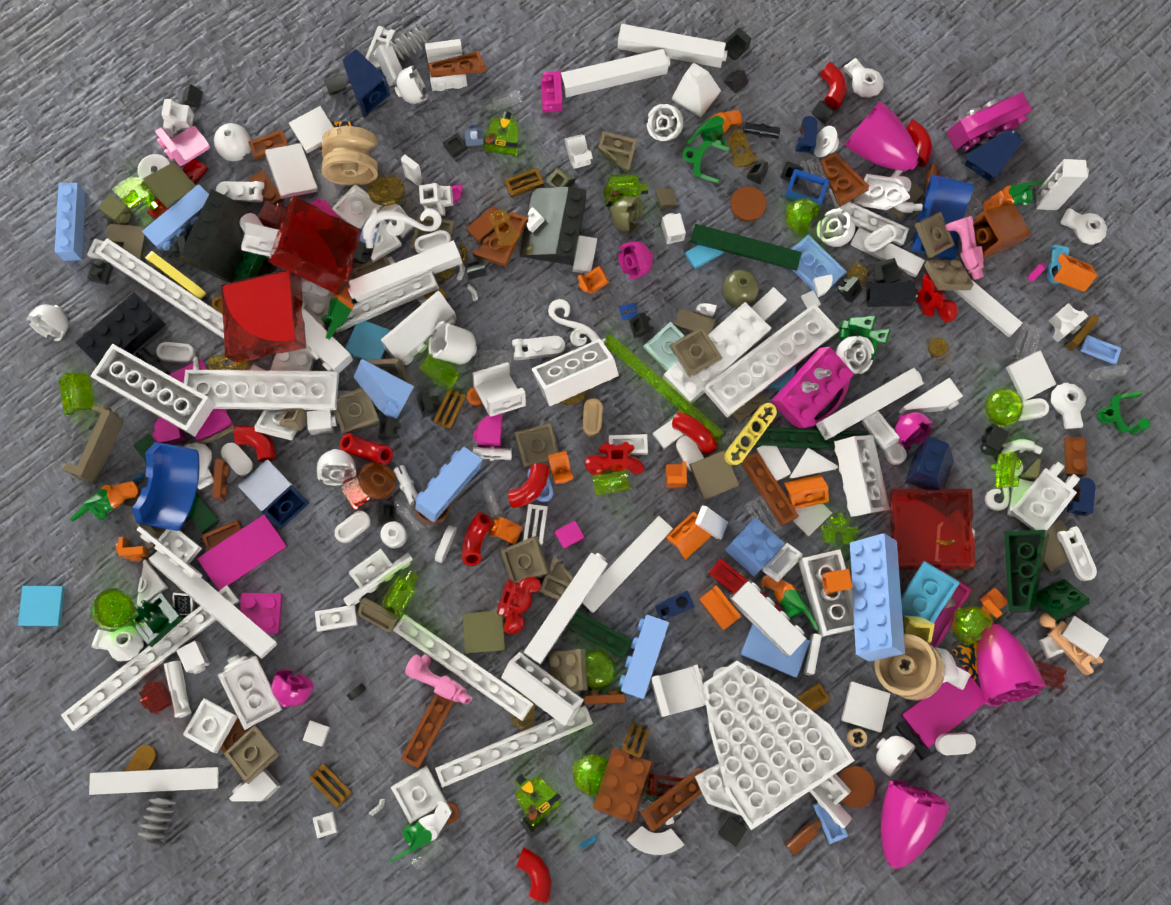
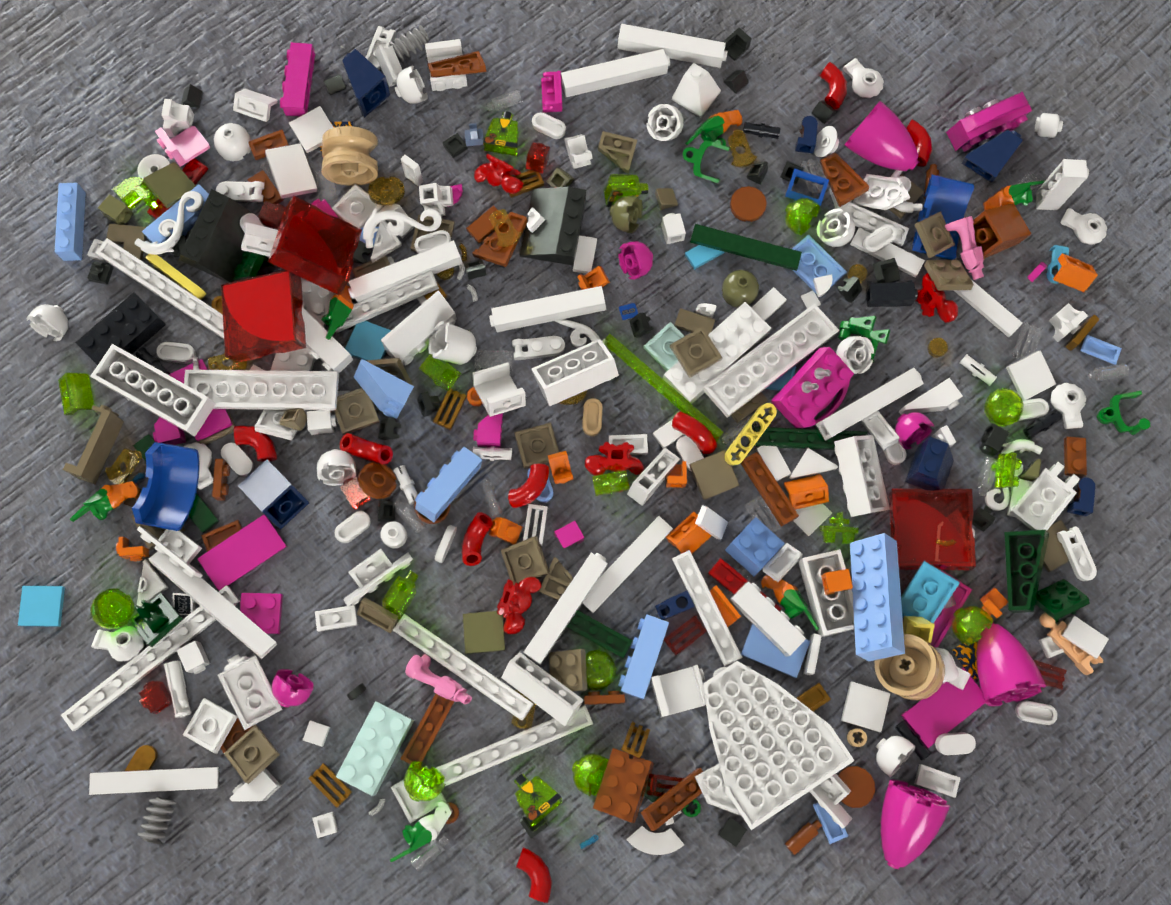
none -> clear yellow piece [105,448,142,485]
none -> white plant [135,191,204,255]
none -> white panel [233,89,278,122]
none -> dark pink brick [280,42,316,117]
none -> light aqua brick [336,701,414,796]
none -> clear neon green cylinder [404,761,446,802]
none -> red animal [474,154,524,194]
none -> white brick [489,286,606,332]
none -> clear red brick [525,142,550,174]
none -> white tile [532,113,566,139]
none -> white slope [627,448,680,506]
none -> clear red tile [663,616,707,656]
none -> white tile [672,550,742,666]
none -> green bush [682,799,701,817]
none -> white tile [914,764,960,798]
none -> white plate [931,425,956,447]
none -> white pin [960,354,997,386]
none -> pearl dark grey tile [967,506,995,532]
none -> clear cylinder [977,457,998,496]
none -> white tile [1015,701,1057,725]
none -> black pin [1023,409,1062,439]
none -> white head [1034,113,1063,138]

